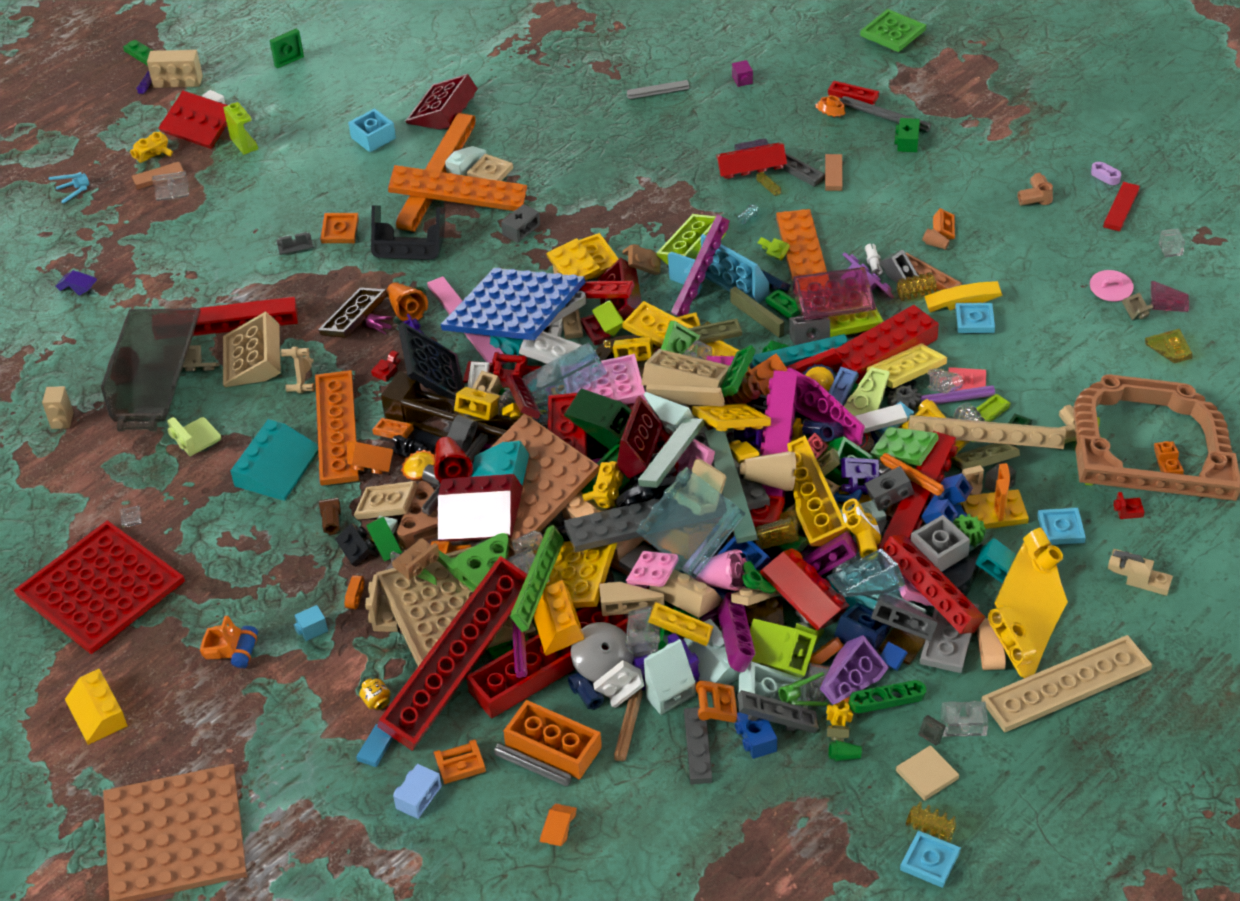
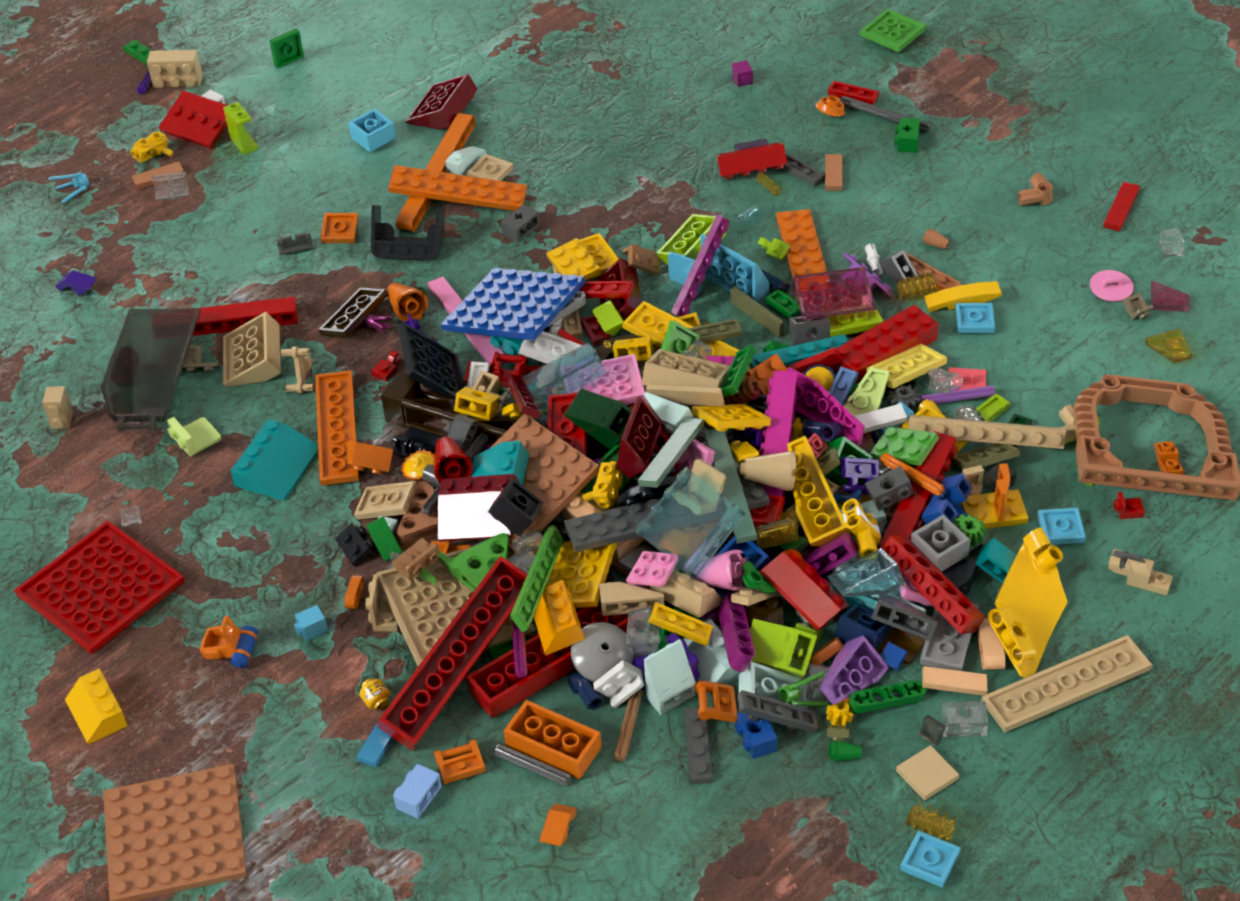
reddish brown piece [319,498,341,535] -> none
orange plate [372,418,414,439] -> none
light grey axle [627,80,689,99] -> none
orange slope [933,208,955,240] -> none
lavender beam [1091,162,1121,185] -> none
none -> black slope [487,478,544,537]
none -> red tile [557,328,591,348]
none -> light nougat tile [922,666,988,696]

